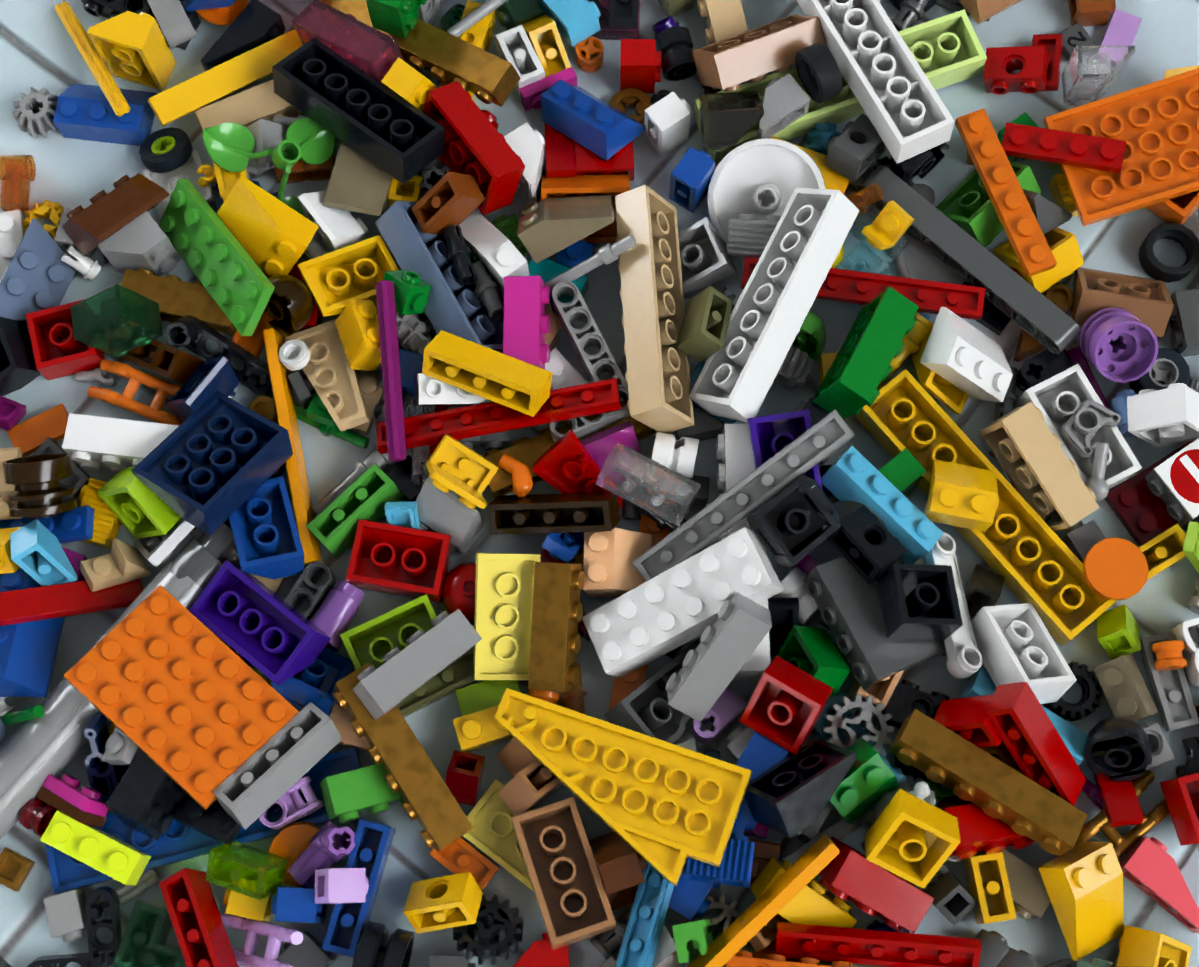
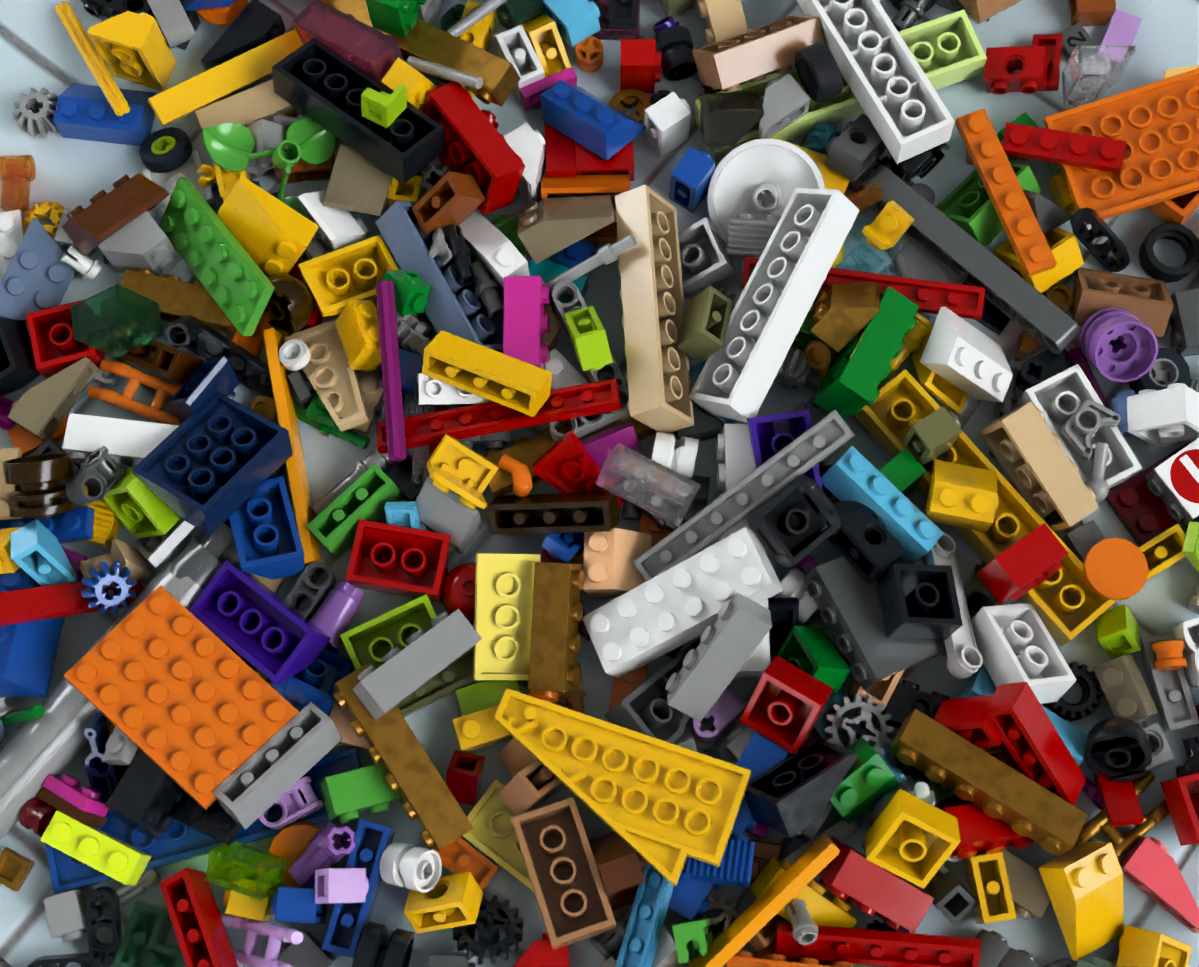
none -> dark tan slope [7,357,99,442]
none -> dark grey piece [65,446,127,505]
none -> blue gear [81,561,137,614]
none -> lime panel [361,84,407,128]
none -> white wheel [379,842,442,893]
none -> light grey bar [407,56,483,89]
none -> light grey piece [428,228,452,265]
none -> lime slope [564,305,613,371]
none -> light grey pin [785,899,819,945]
none -> pearl gold tile [805,338,836,370]
none -> pearl gold slope [810,282,880,353]
none -> olive brick [902,406,962,466]
none -> red brick [977,523,1069,604]
none -> black beam [1070,208,1130,272]

